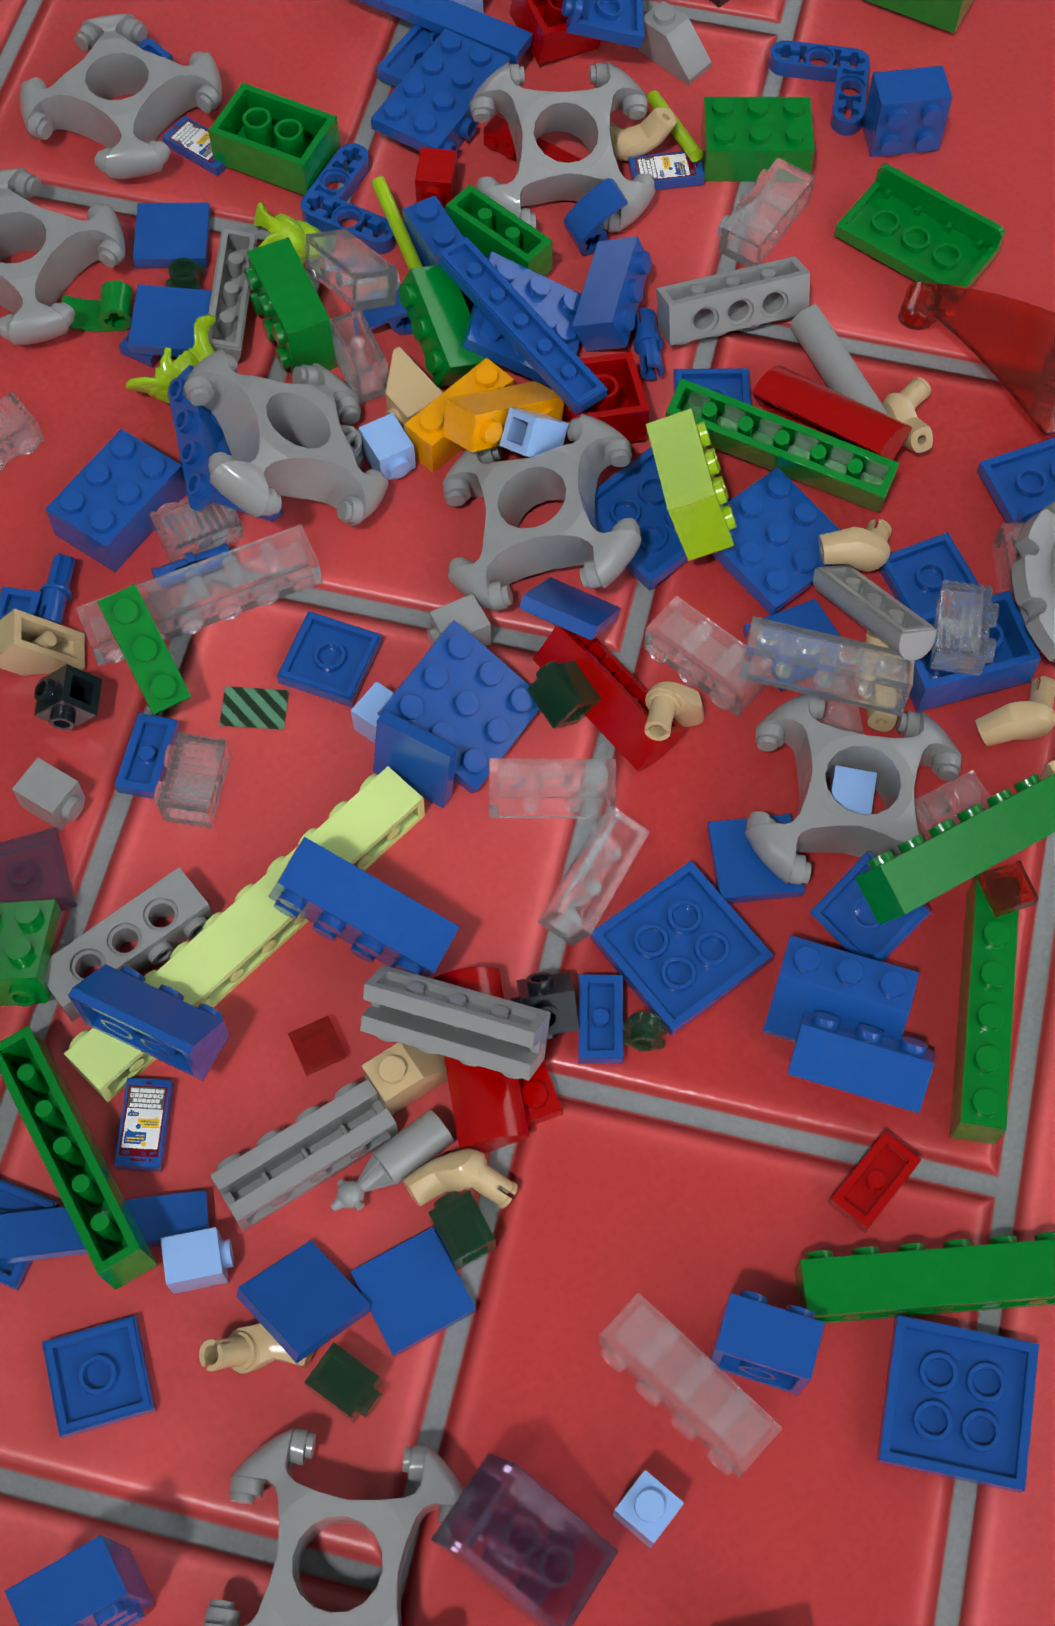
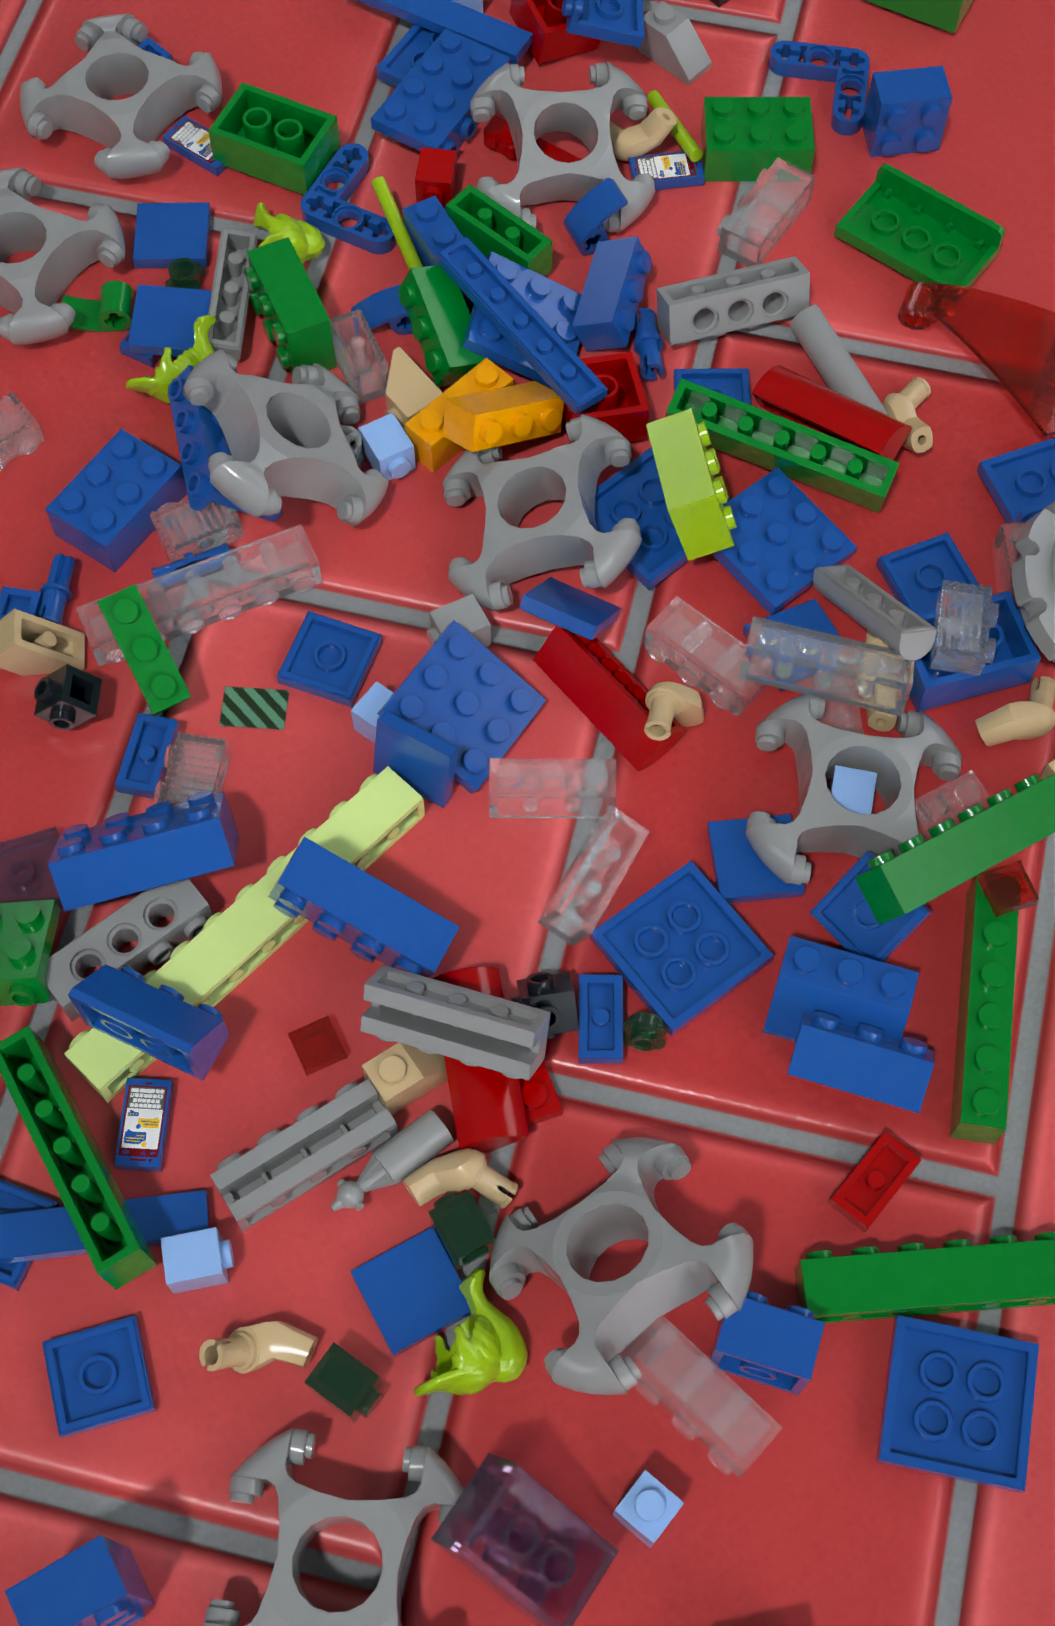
light grey brick [12,758,86,831] -> none
blue tile [236,1240,371,1364] -> none
clear brick [306,229,400,311] -> none
light blue brick [499,407,569,457] -> none
clear green brick [526,661,601,729] -> none
tan arm [819,519,892,572] -> none
none -> blue brick [48,790,239,911]
none -> lime piece [413,1268,528,1396]
none -> light grey piece [489,1137,754,1396]

